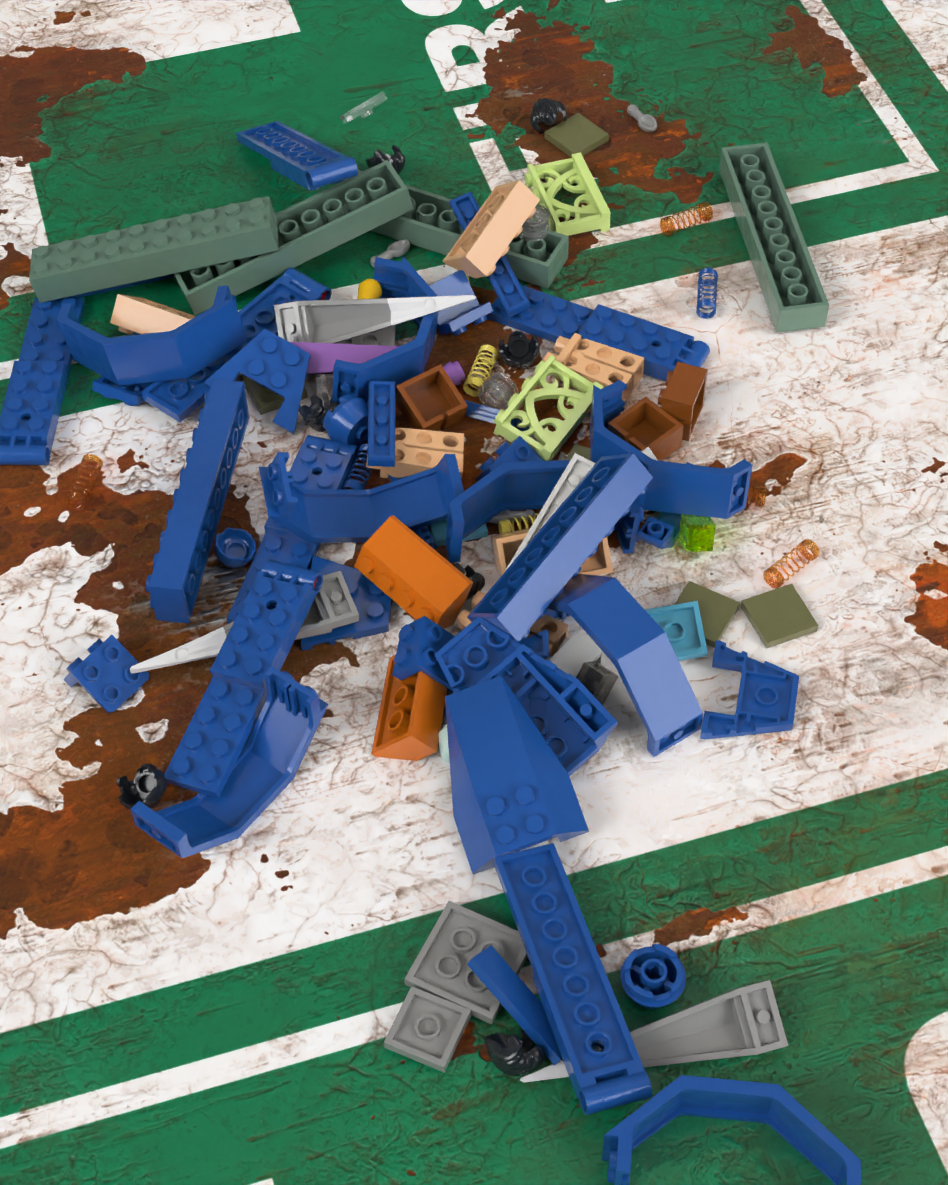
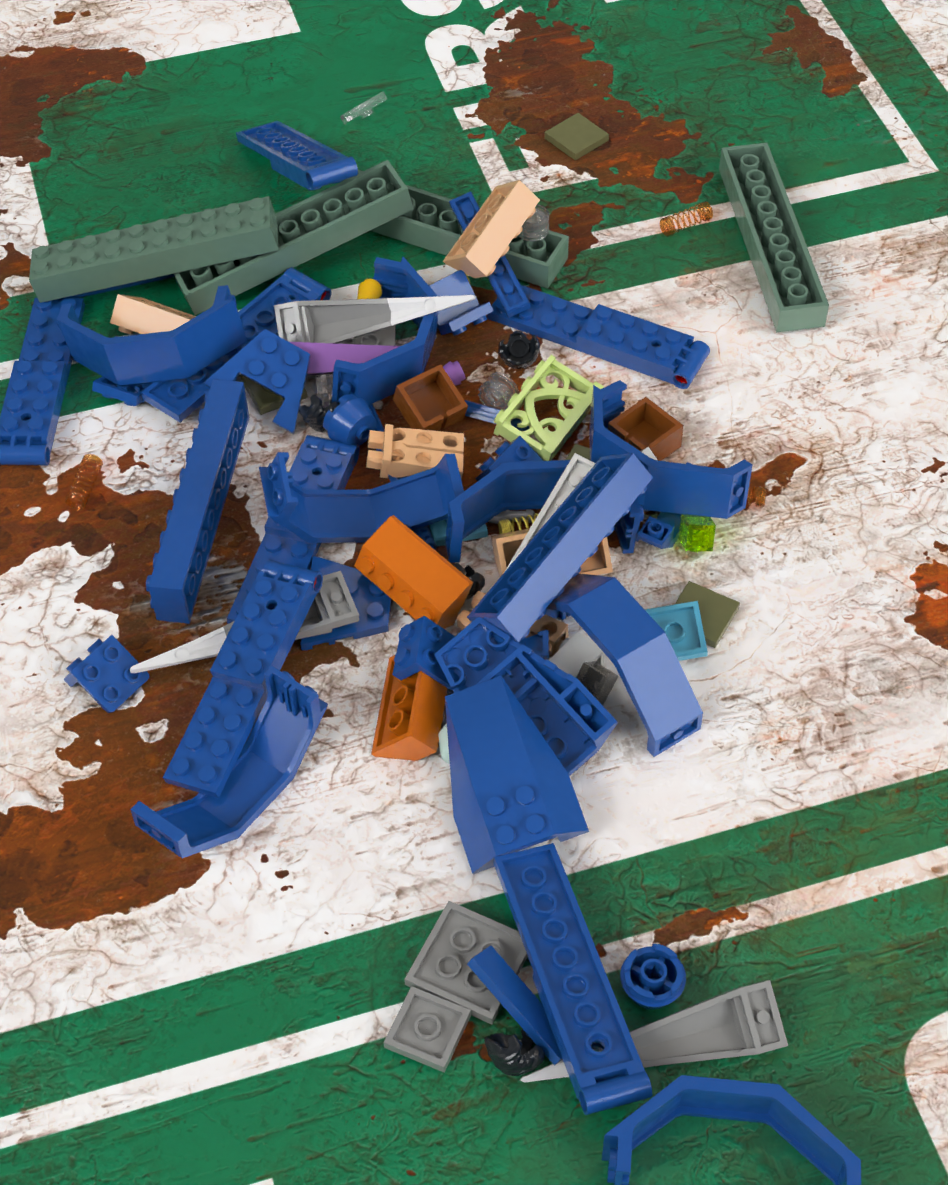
black hair [116,764,167,809] -> none
blue hair [214,527,256,568] -> none
blue piece [342,444,373,490] -> none
black hair [365,145,406,175] -> none
blue tile [367,381,395,467] -> none
light grey piece [370,239,410,268] -> none
light yellow piece [463,345,499,397] -> none
yellowish green fence [524,152,611,236] -> none
black hair [530,98,567,134] -> none
light nougat hips [543,333,644,402] -> none
light grey piece [627,104,657,133] -> none
dark orange piece [658,362,708,441] -> none
blue piece [696,268,718,319] -> none
blue wing [700,640,799,740] -> none
olive tile [741,584,818,649] -> none
clear orange piece [763,539,820,589] -> none

